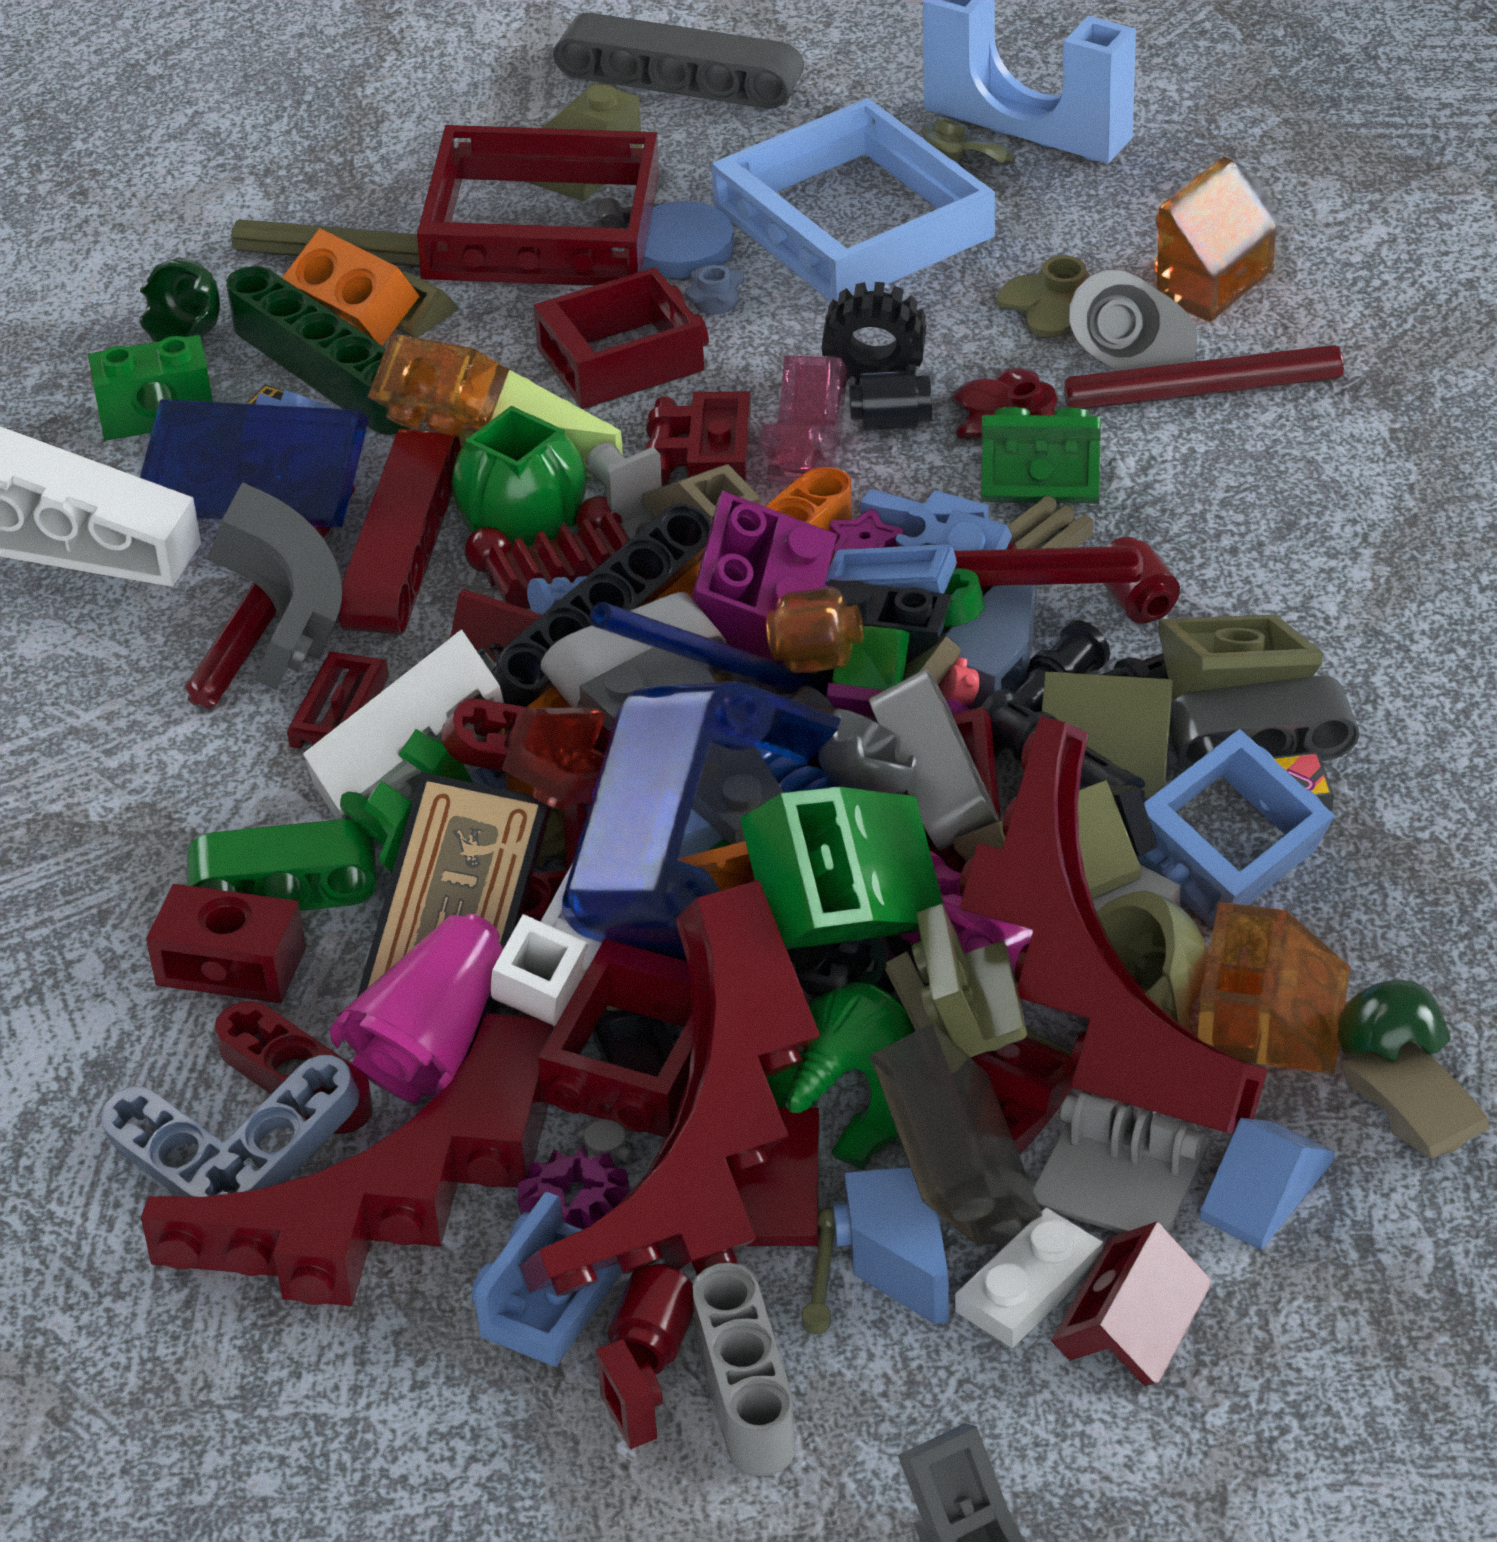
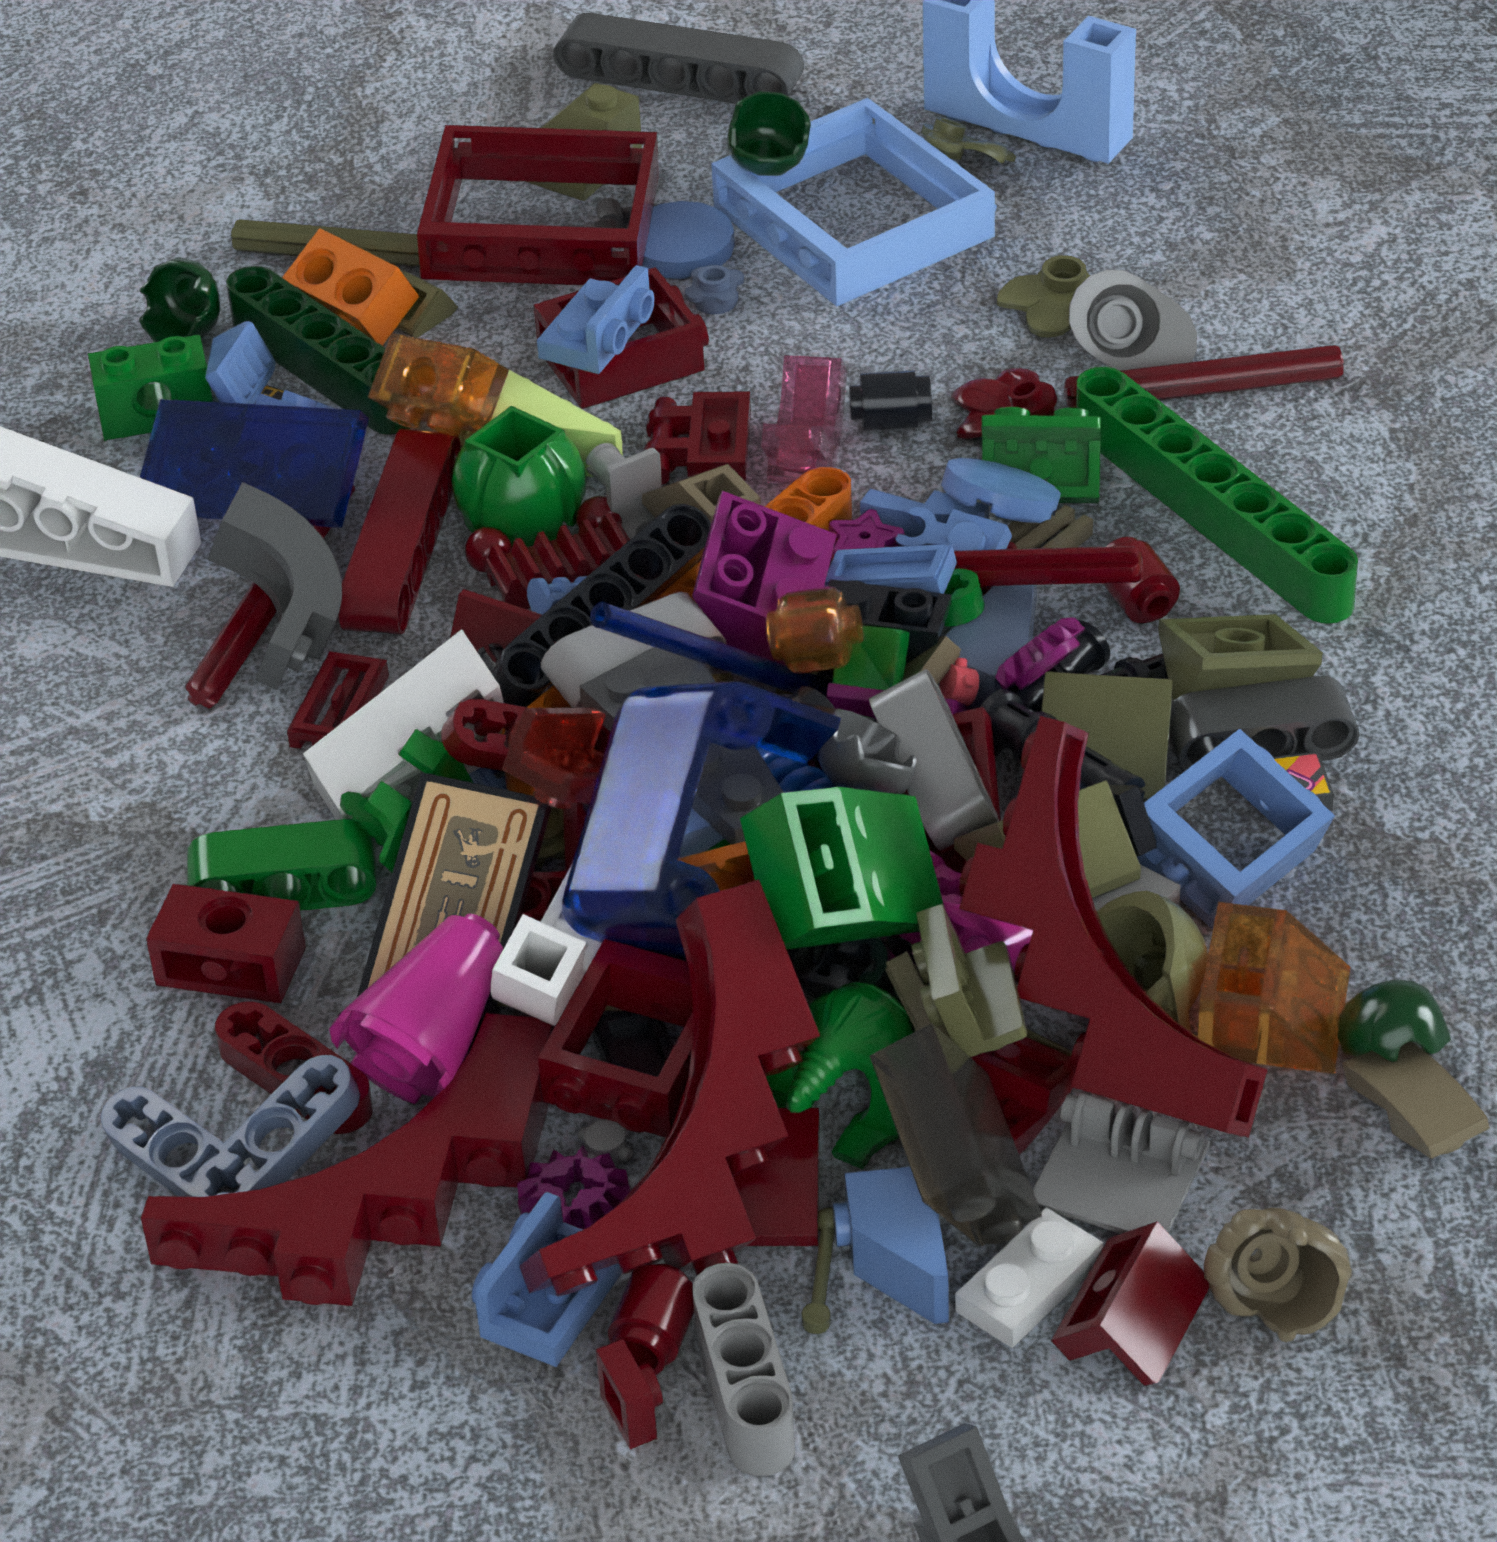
black tyre [821,282,927,385] -> none
clear orange slope [1154,156,1276,322] -> none
medium blue slope [1200,1118,1335,1250] -> none
none -> medium blue slope [205,321,276,423]
none -> medium blue bracket [537,265,654,374]
none -> dark green hair [727,91,811,176]
none -> medium blue tile [941,458,1061,523]
none -> magenta gear [995,617,1085,690]
none -> green beam [1076,367,1358,624]
none -> dark tan hair [1204,1207,1352,1342]

